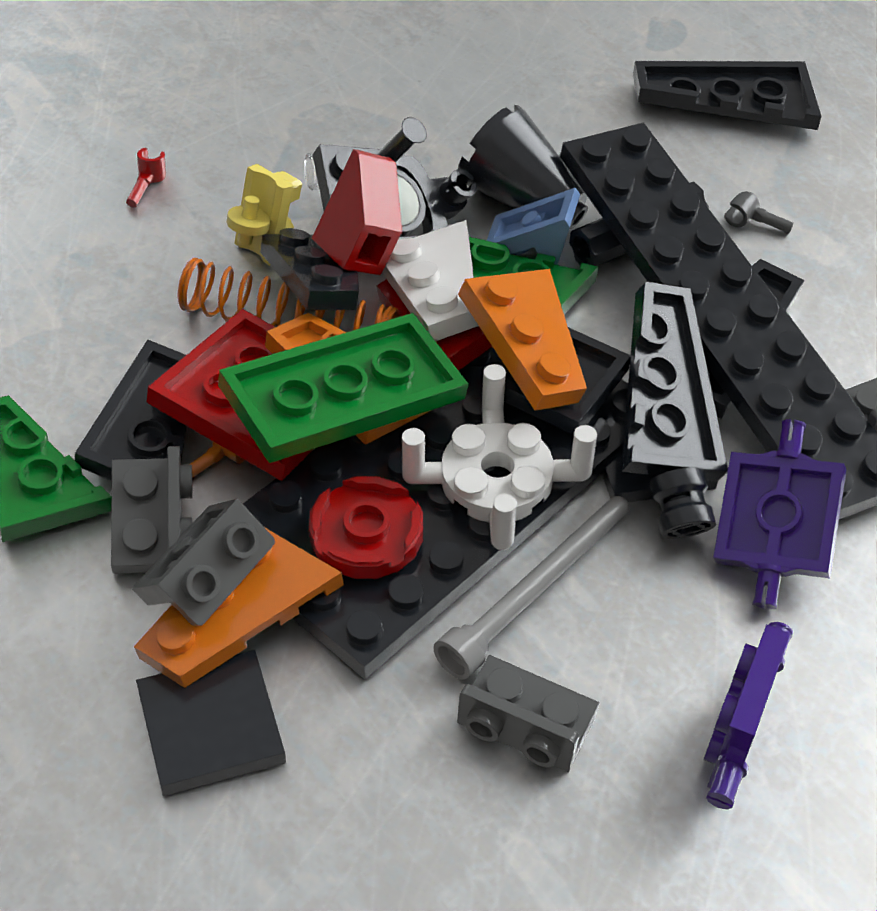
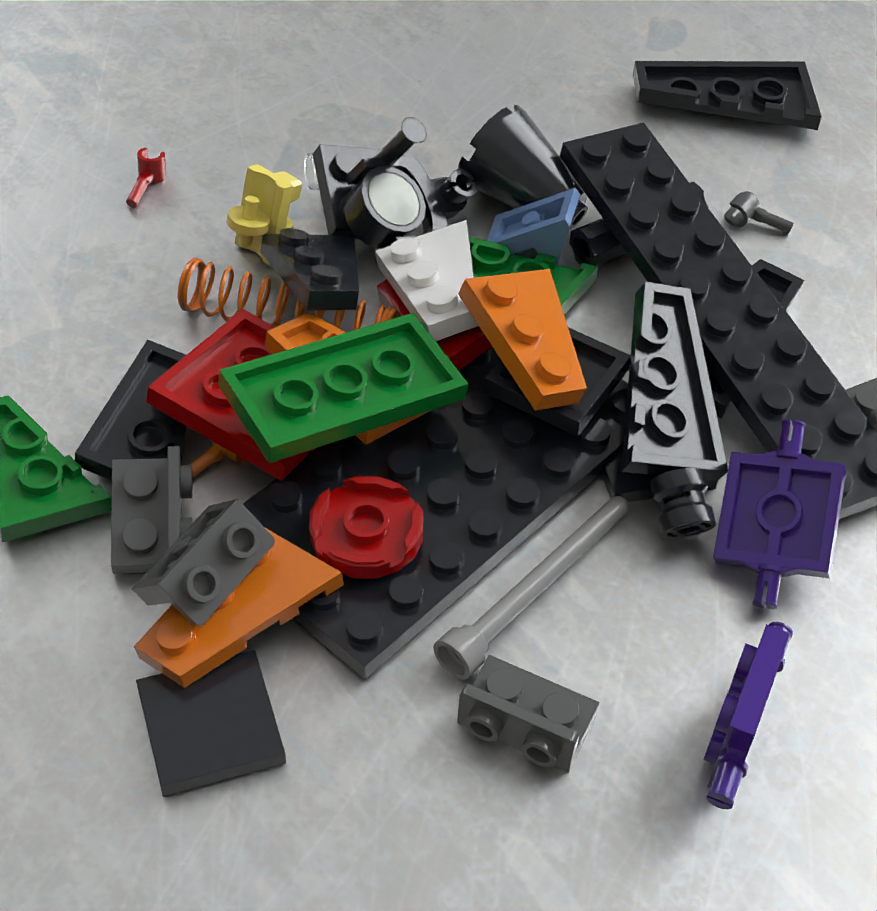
red slope [312,149,402,276] -> none
white plate [402,364,597,550] -> none

